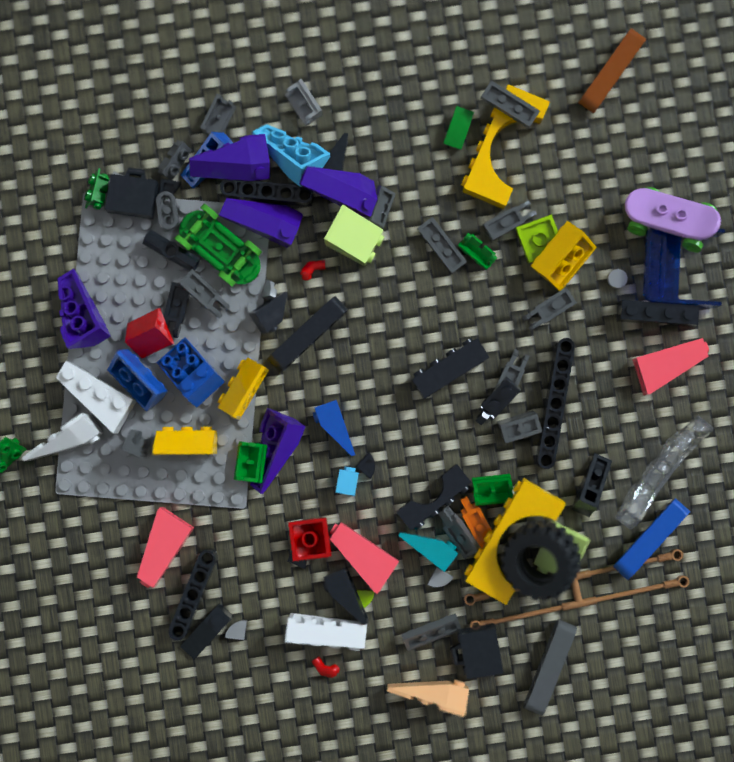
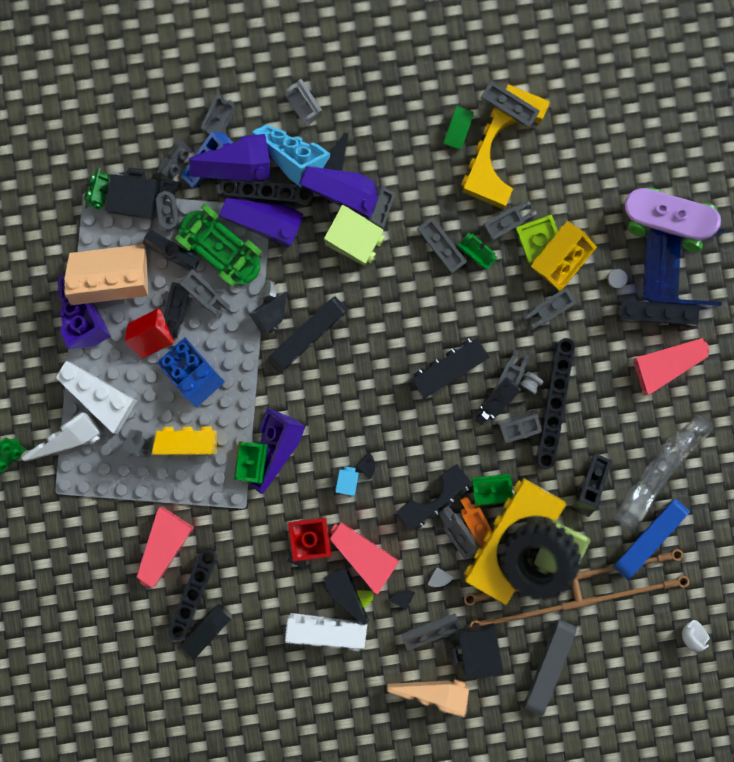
blue slope [107,349,168,412] -> none
yellow slope [218,357,269,420] -> none
light grey tile [225,620,247,640] -> none
red arm [300,260,326,281] -> none
red arm [311,656,340,678] -> none
blue slope [313,400,355,456] -> none
teal slope [398,531,459,572] -> none
dark orange beam [579,28,646,114] -> none
none -> light nougat slope [65,244,148,305]
none -> black tile [389,590,415,610]
none -> light grey wheel [519,372,543,395]
none -> white hair [682,620,709,652]

